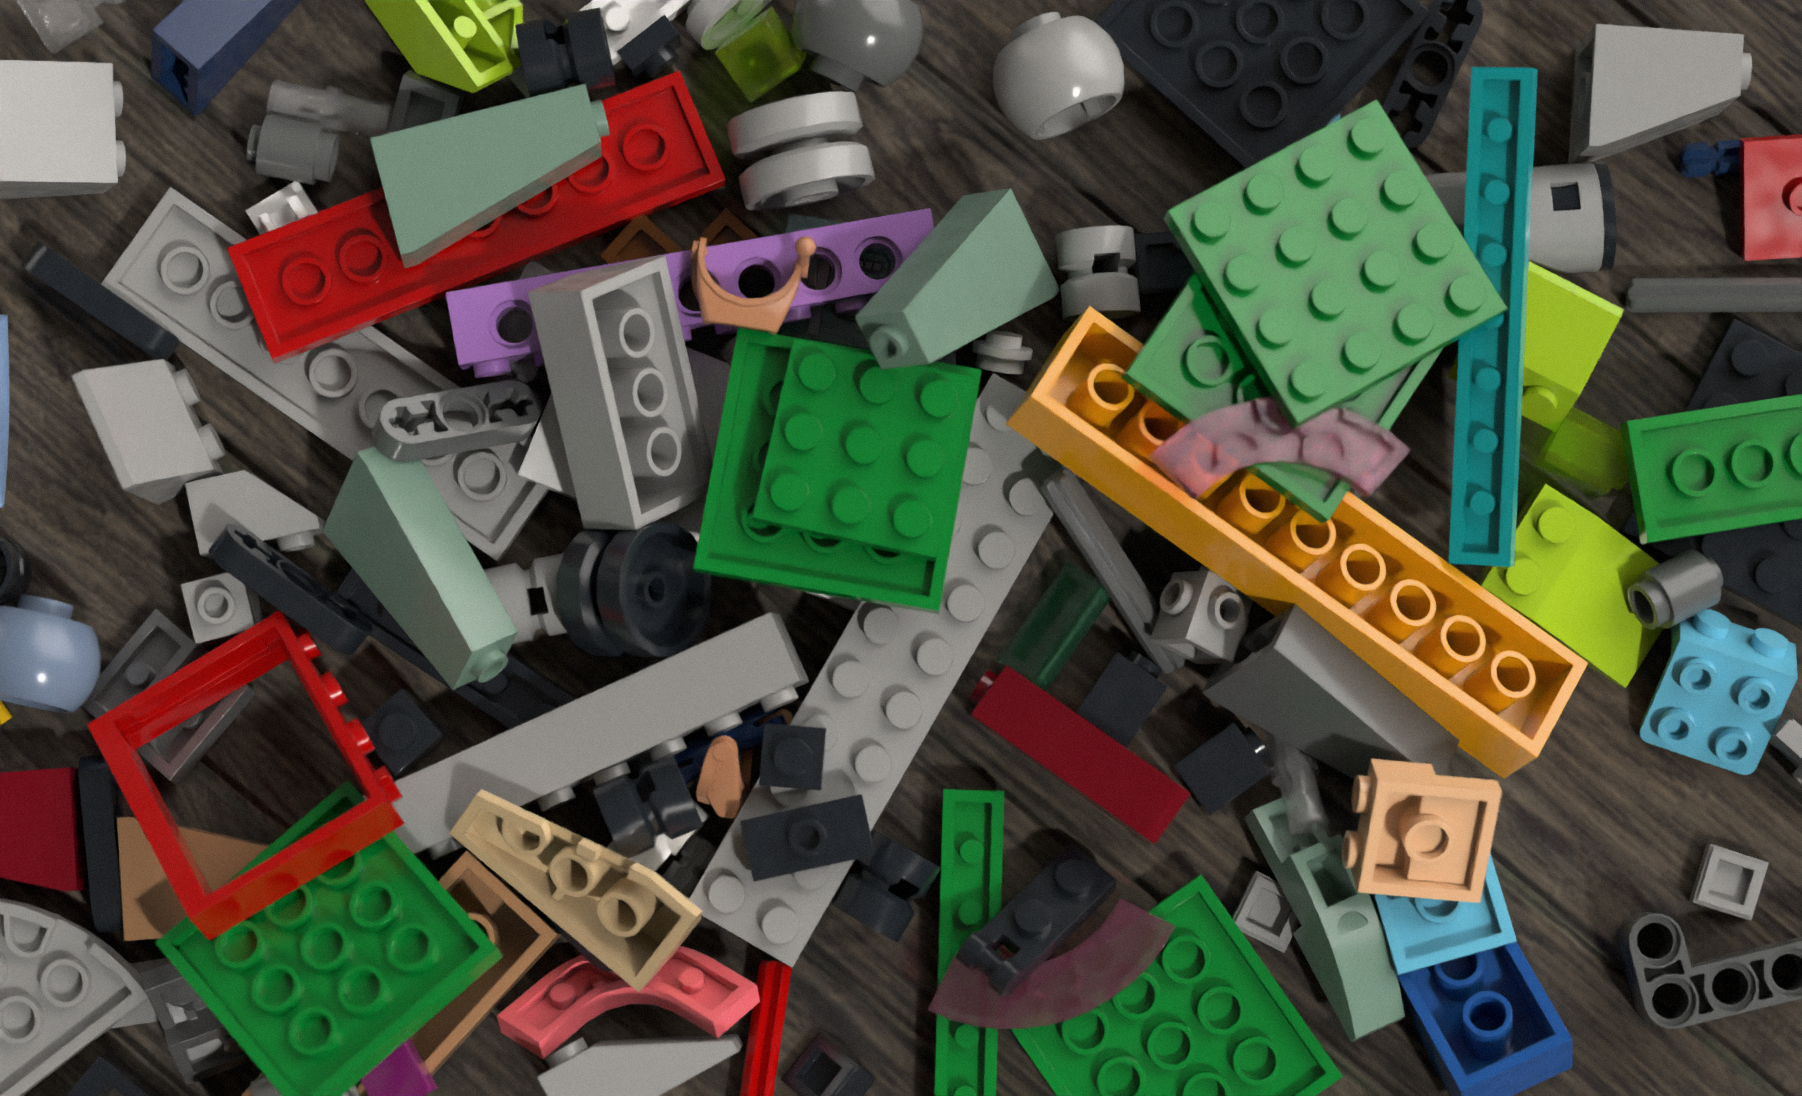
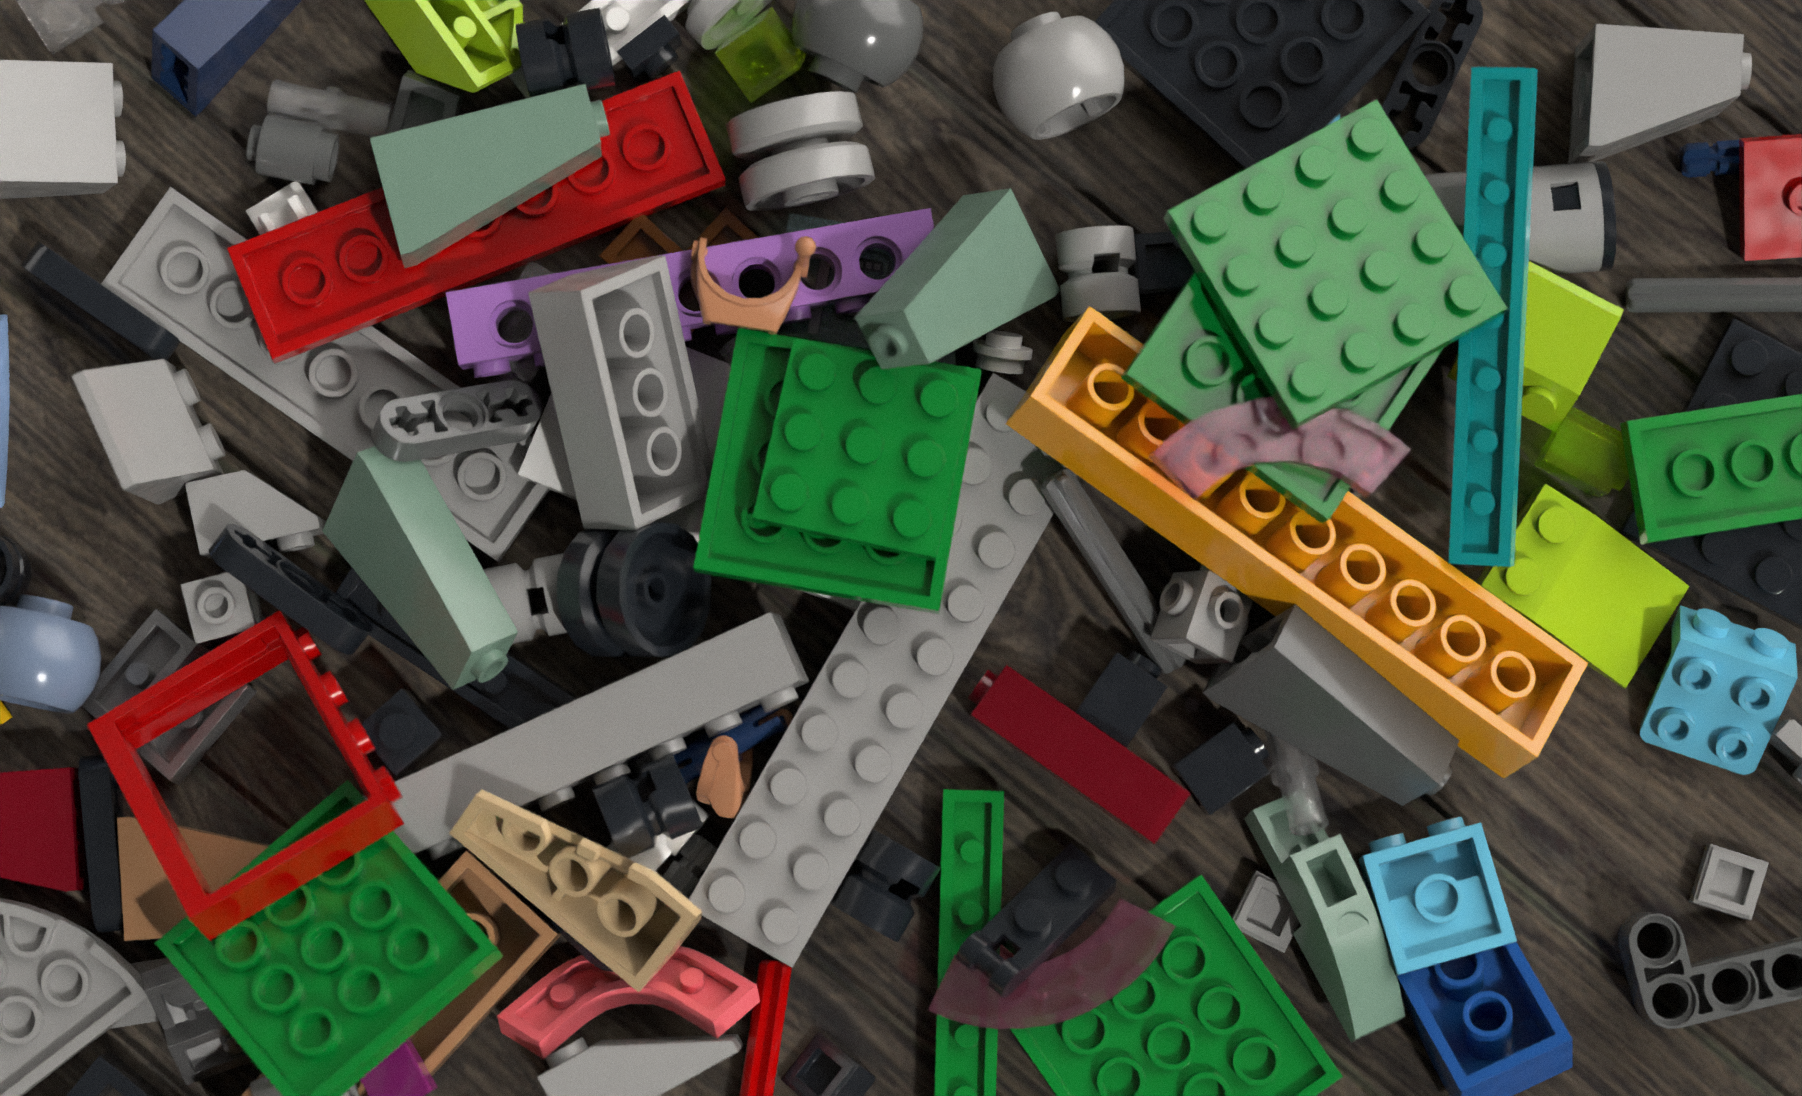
black plate [740,794,875,882] -> none
black plate [759,723,826,791] -> none
clear green tile [998,562,1111,691] -> none
light nougat plate [1342,759,1502,903] -> none
dark grey brick [1628,549,1723,630] -> none

